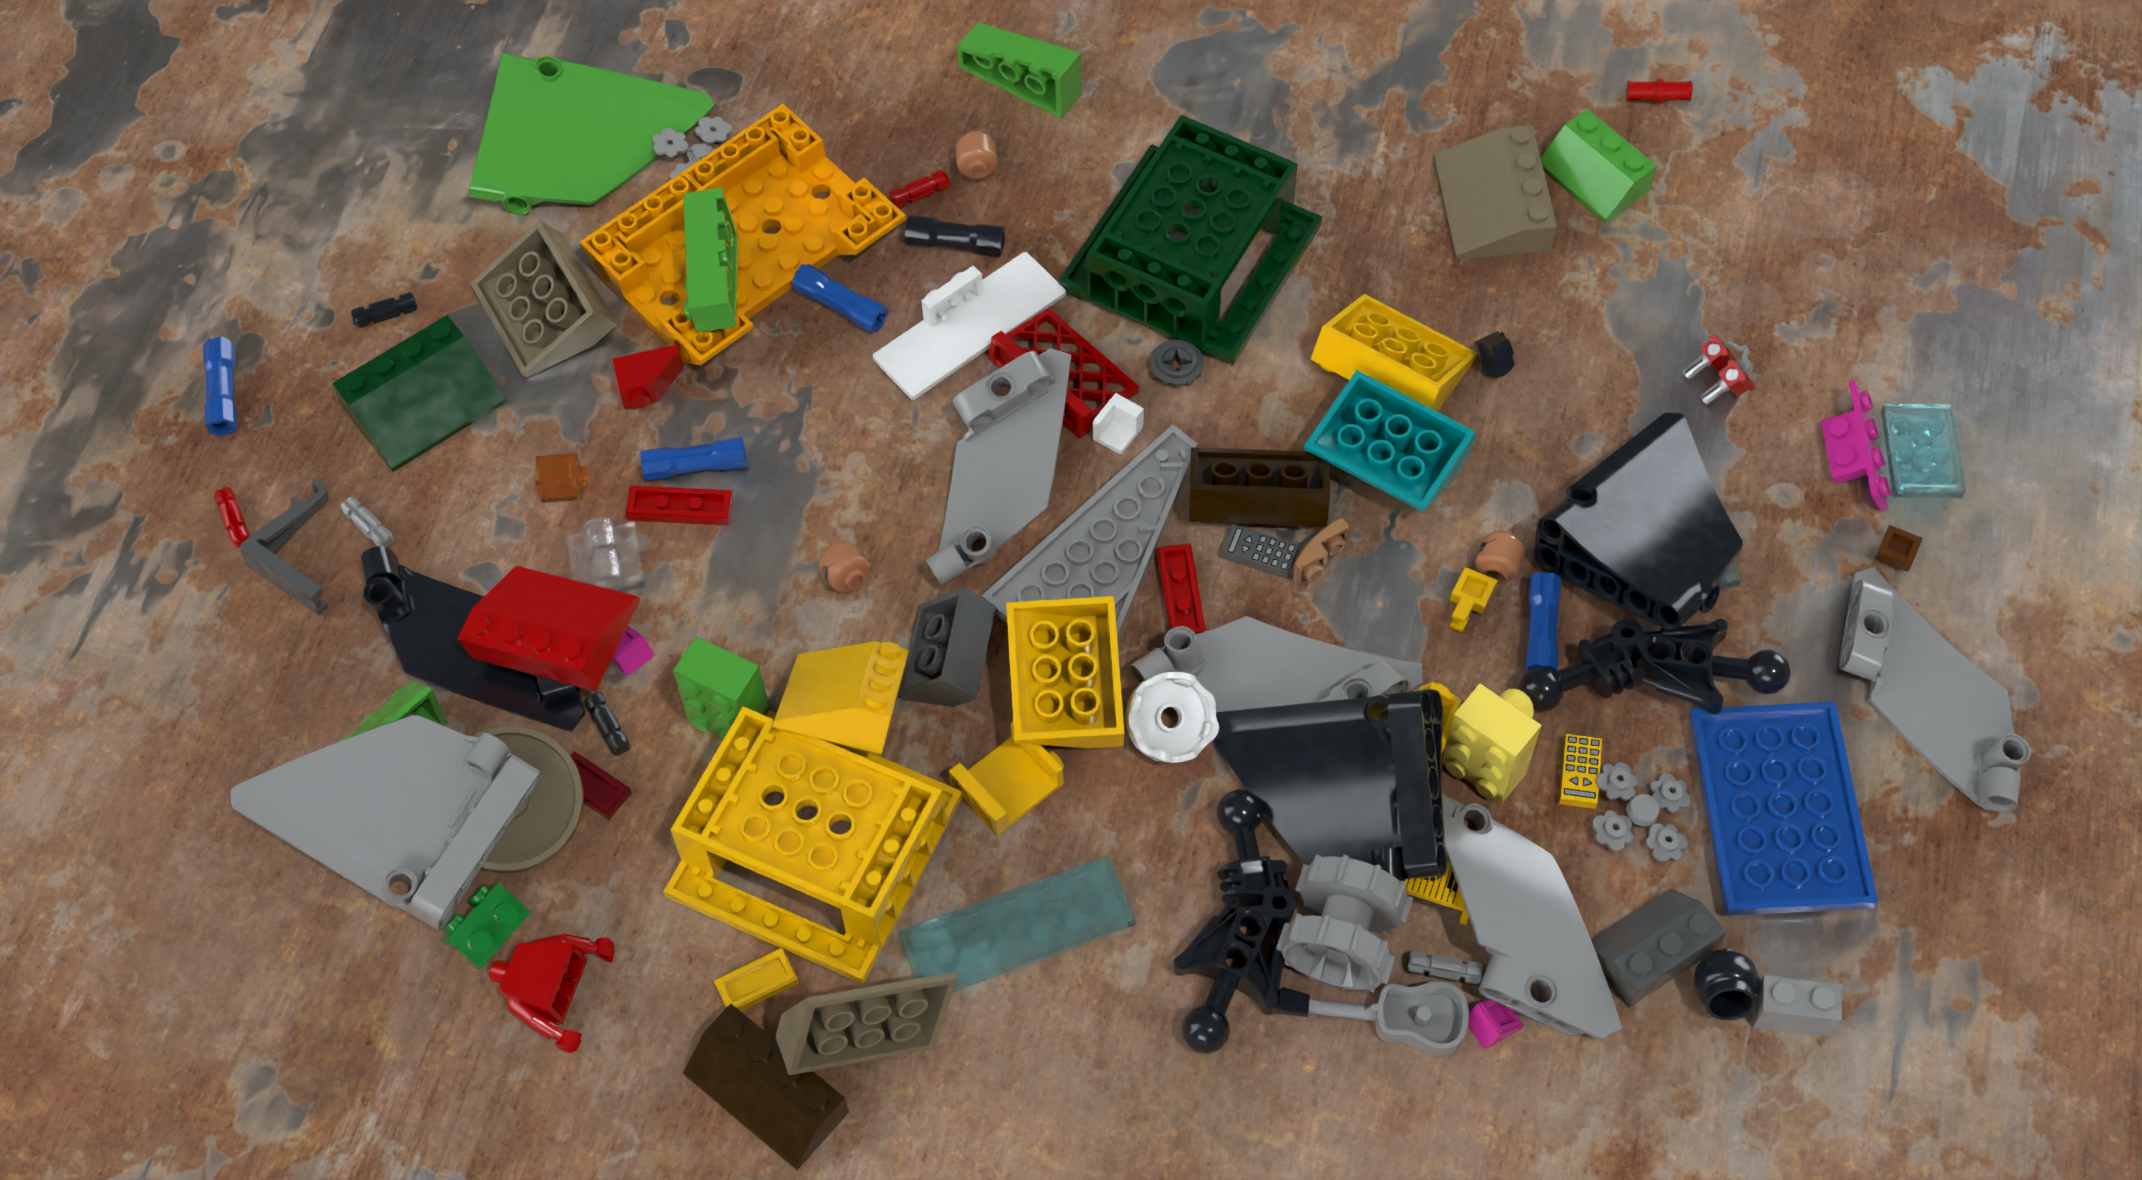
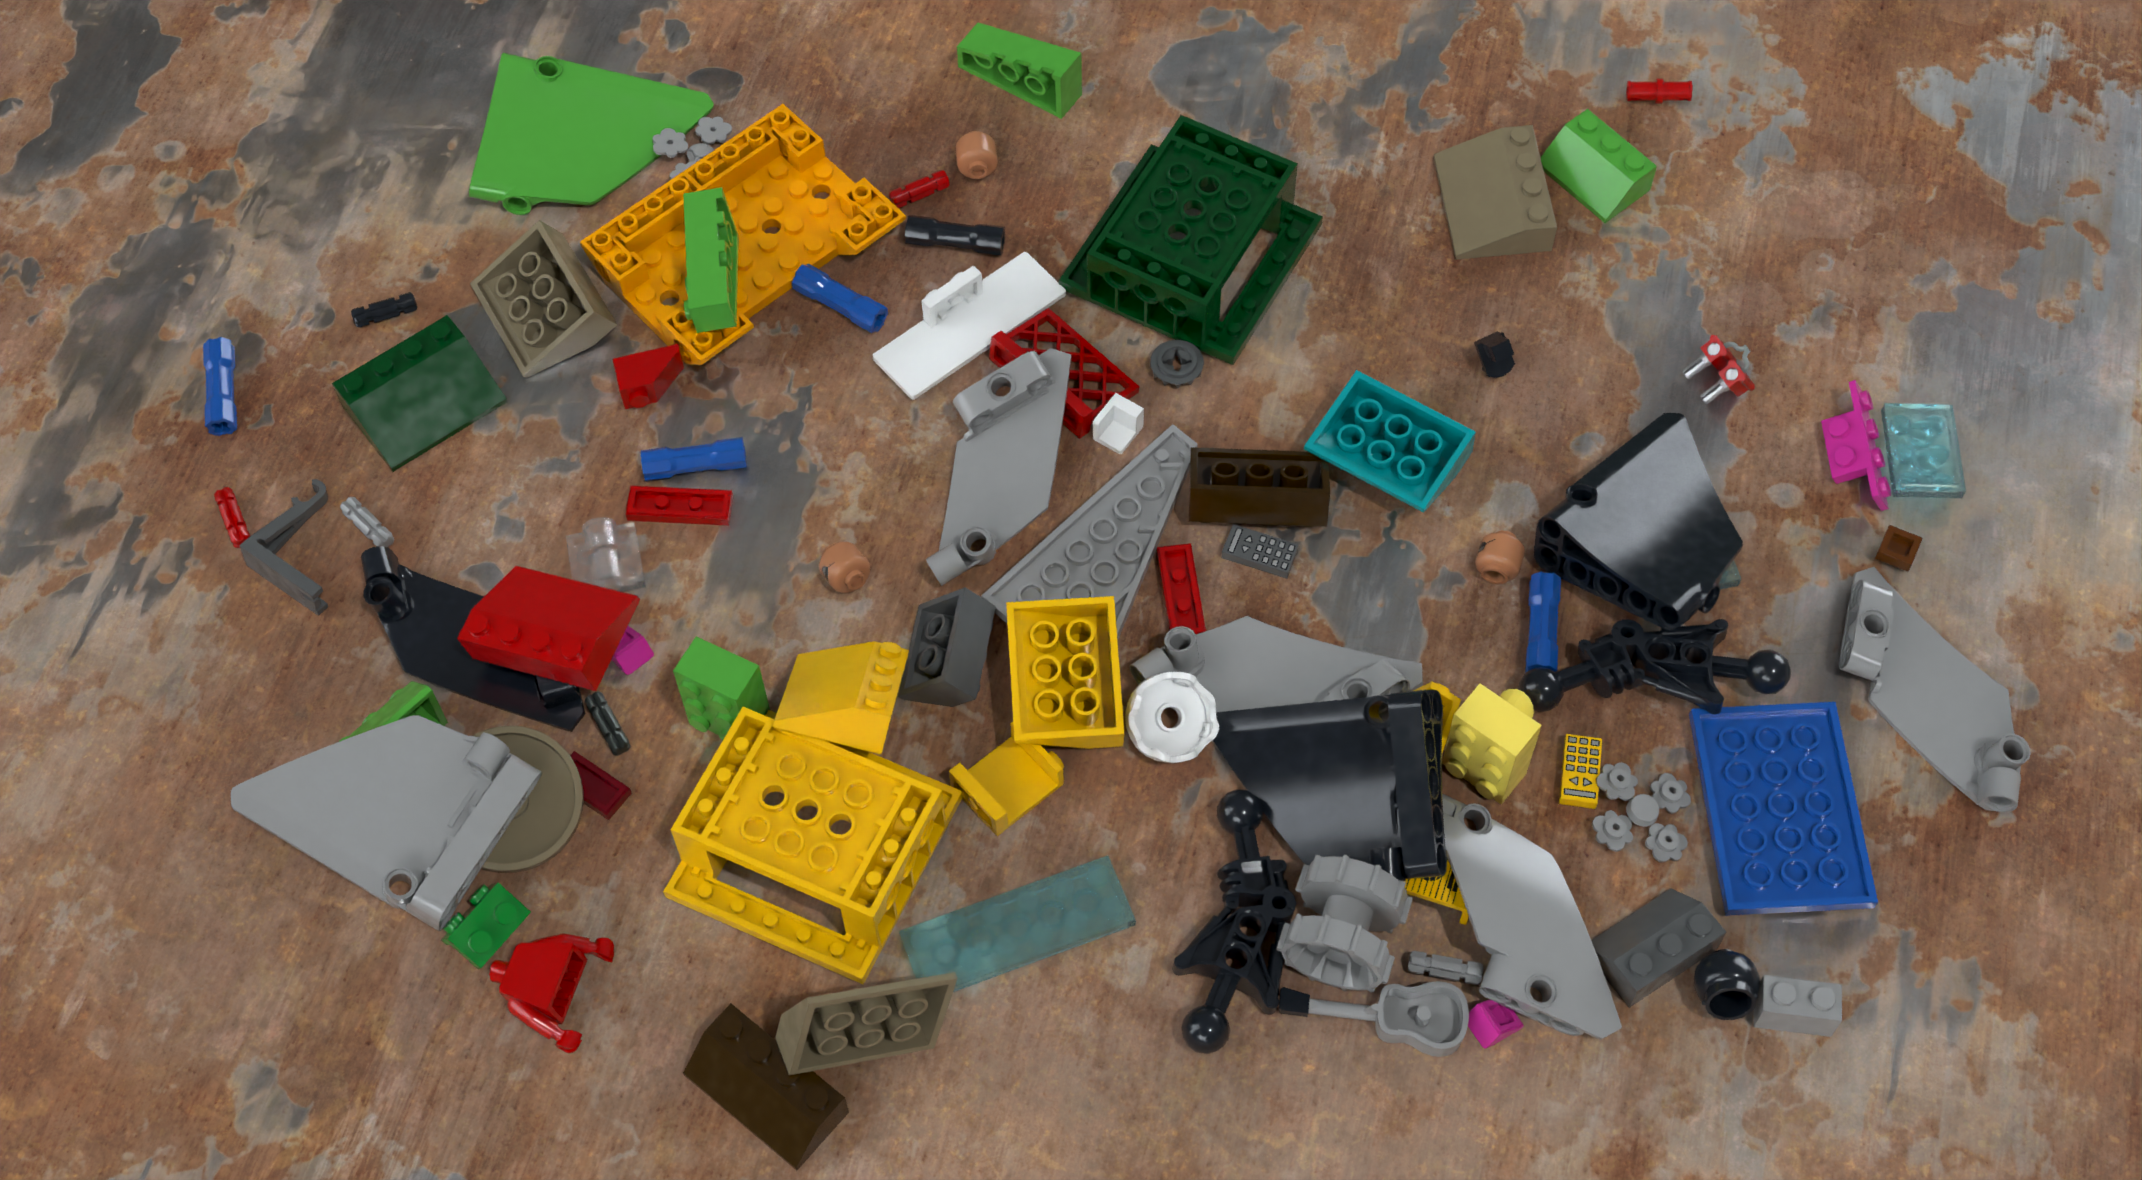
clear orange brick [535,453,588,503] -> none
yellow tile [713,948,799,1012] -> none
medium nougat slope [1293,517,1350,586] -> none
yellow slope [1311,294,1478,411] -> none
yellow plate [1449,567,1498,633] -> none

